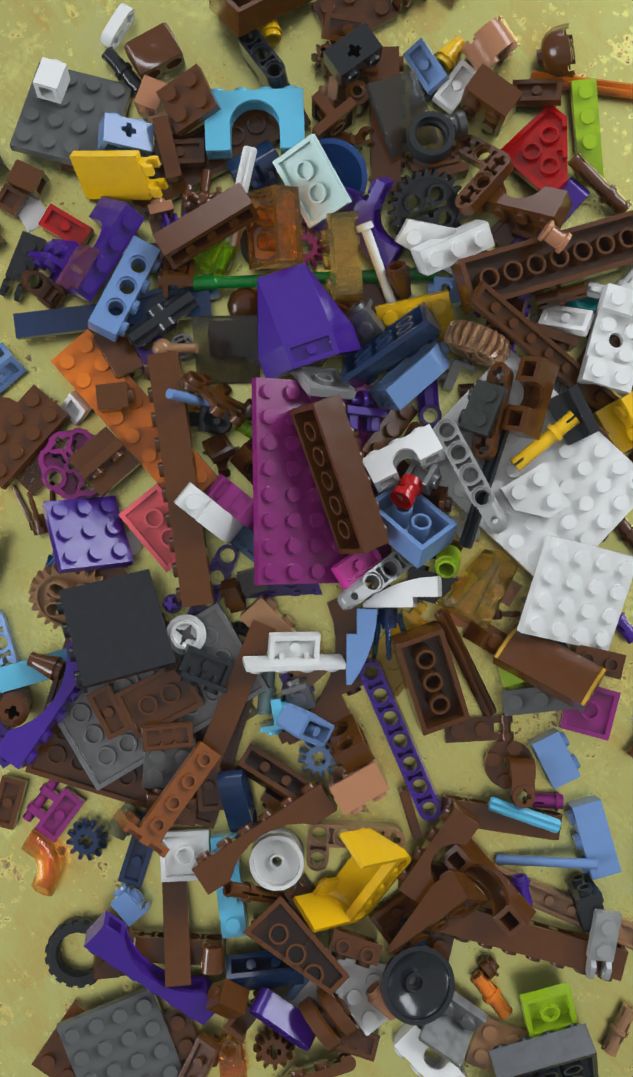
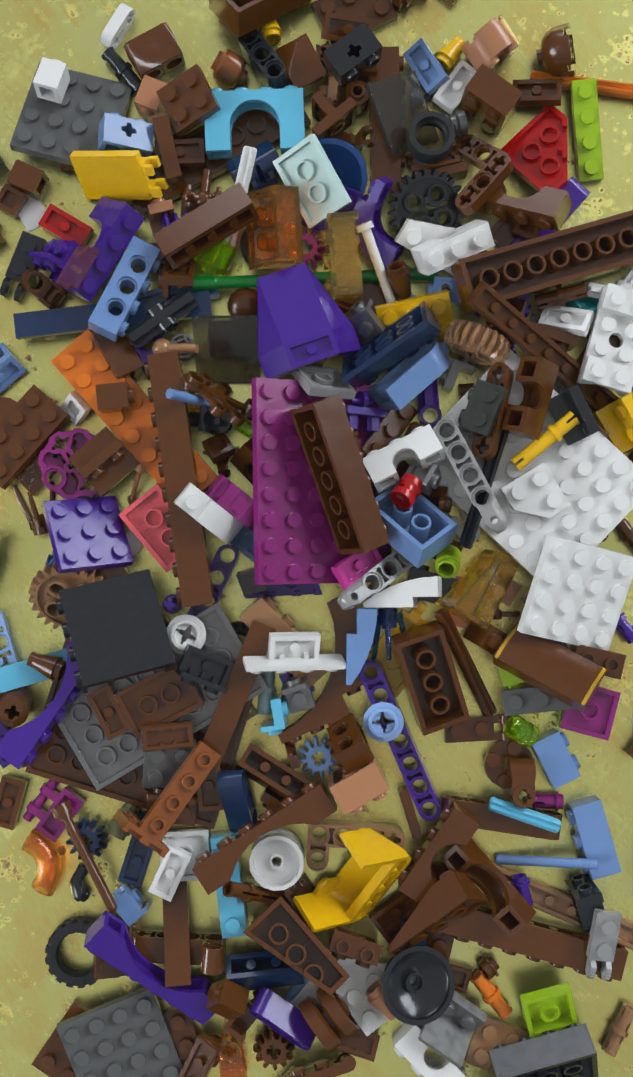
reddish brown piece [219,577,246,614] -> none
medium blue brick [276,703,334,748] -> none
nougat bush [537,220,572,254] -> none
reddish brown pin [568,152,632,215] -> none
none -> reddish brown piece [50,799,117,913]
none -> black arm [69,863,90,902]
none -> medium nougat hinge [127,464,145,505]
none -> white plate [148,843,193,902]
none -> dark orange head [210,49,248,88]
none -> reddish brown piece [275,33,329,98]
none -> reddish brown tile [284,742,300,769]
none -> light blue gear [363,701,404,742]
none -> reddish brown tile [449,961,472,993]
none -> clear neon green wheel [504,715,540,747]

